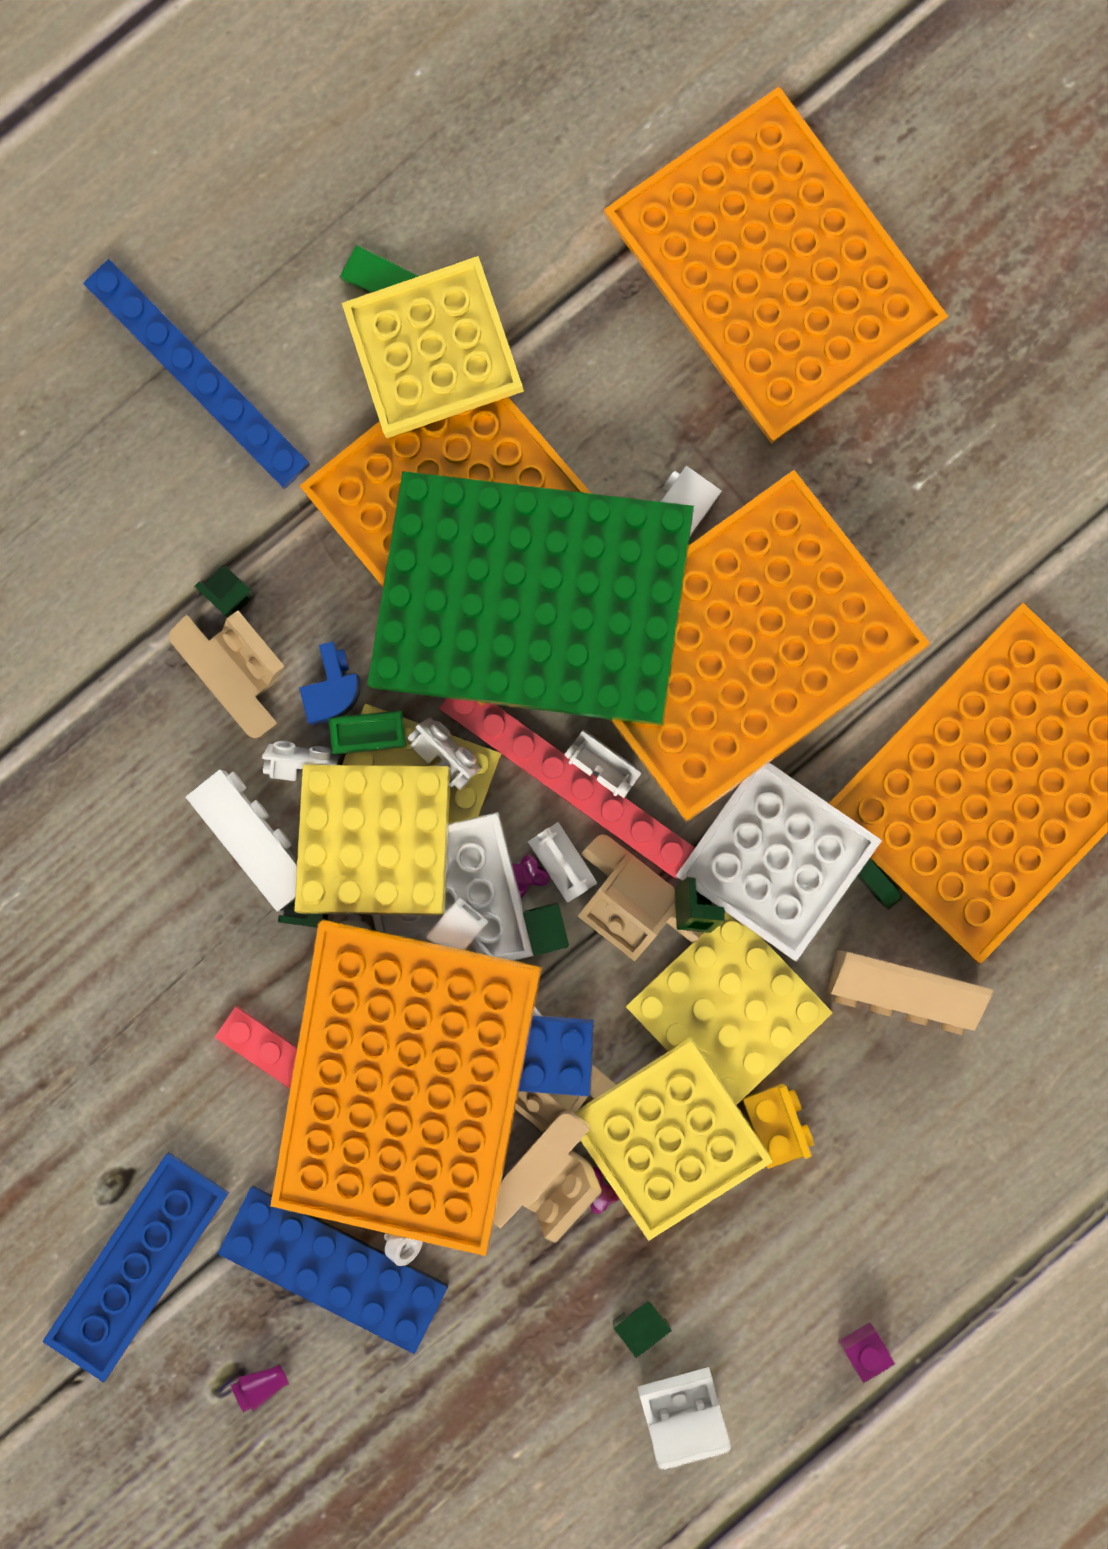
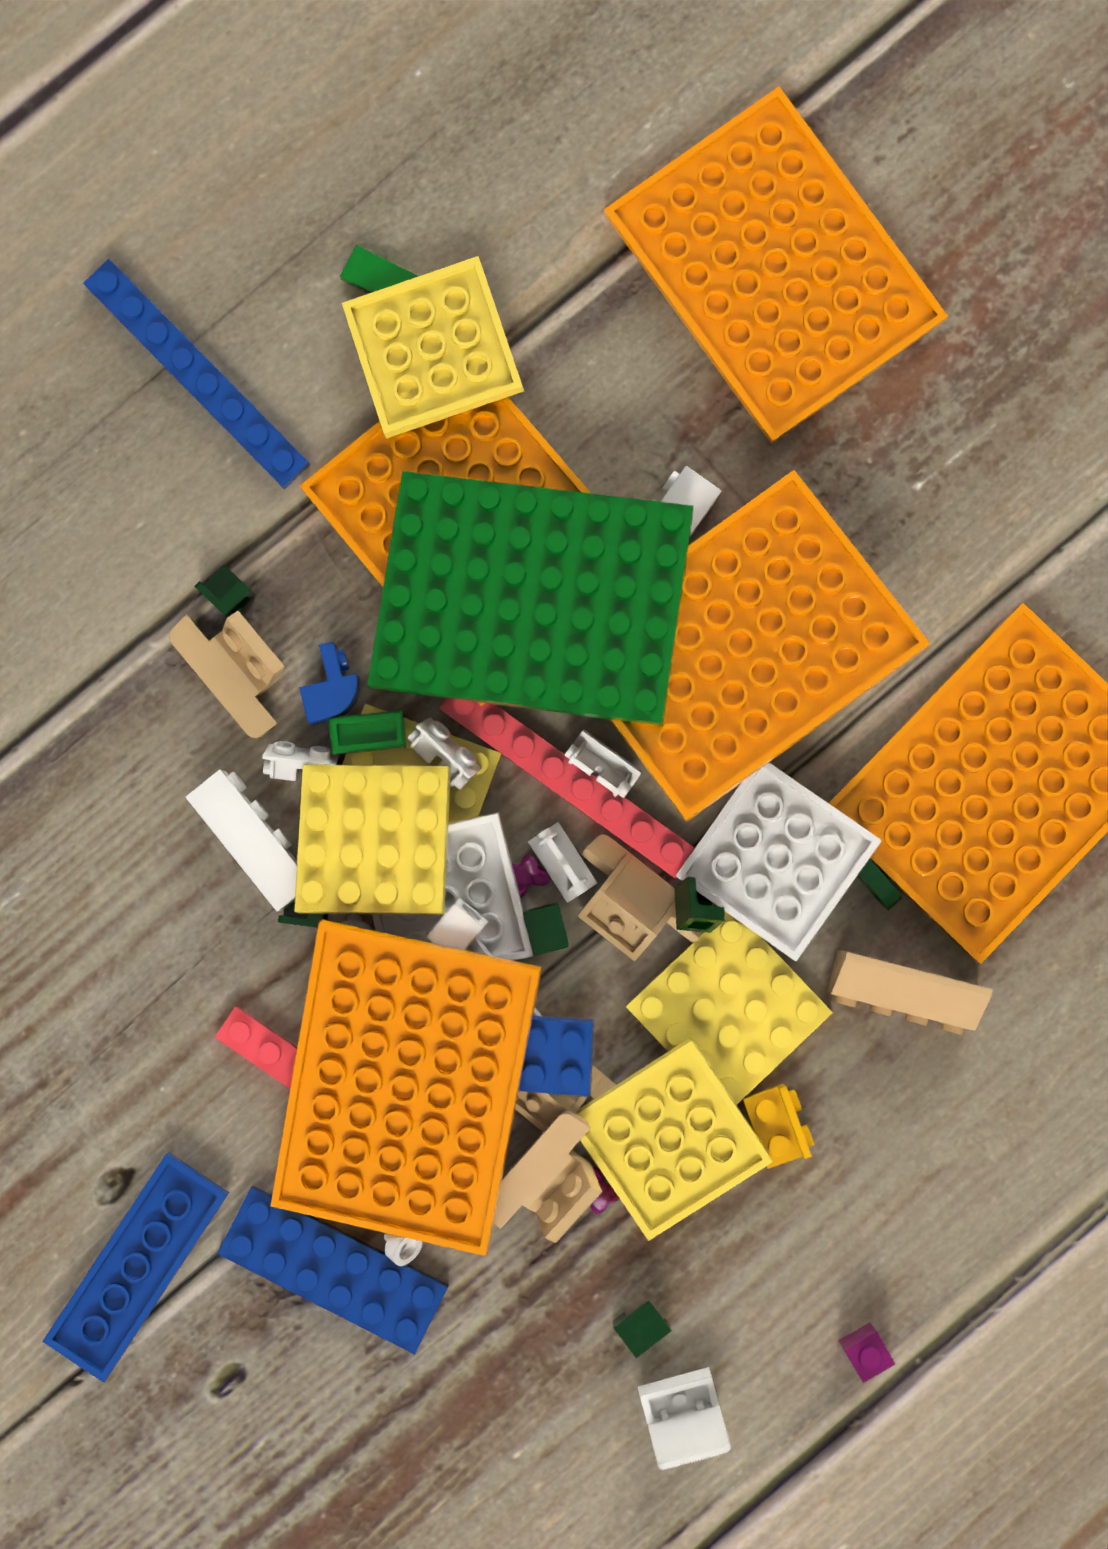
magenta cone [231,1364,289,1413] -> none

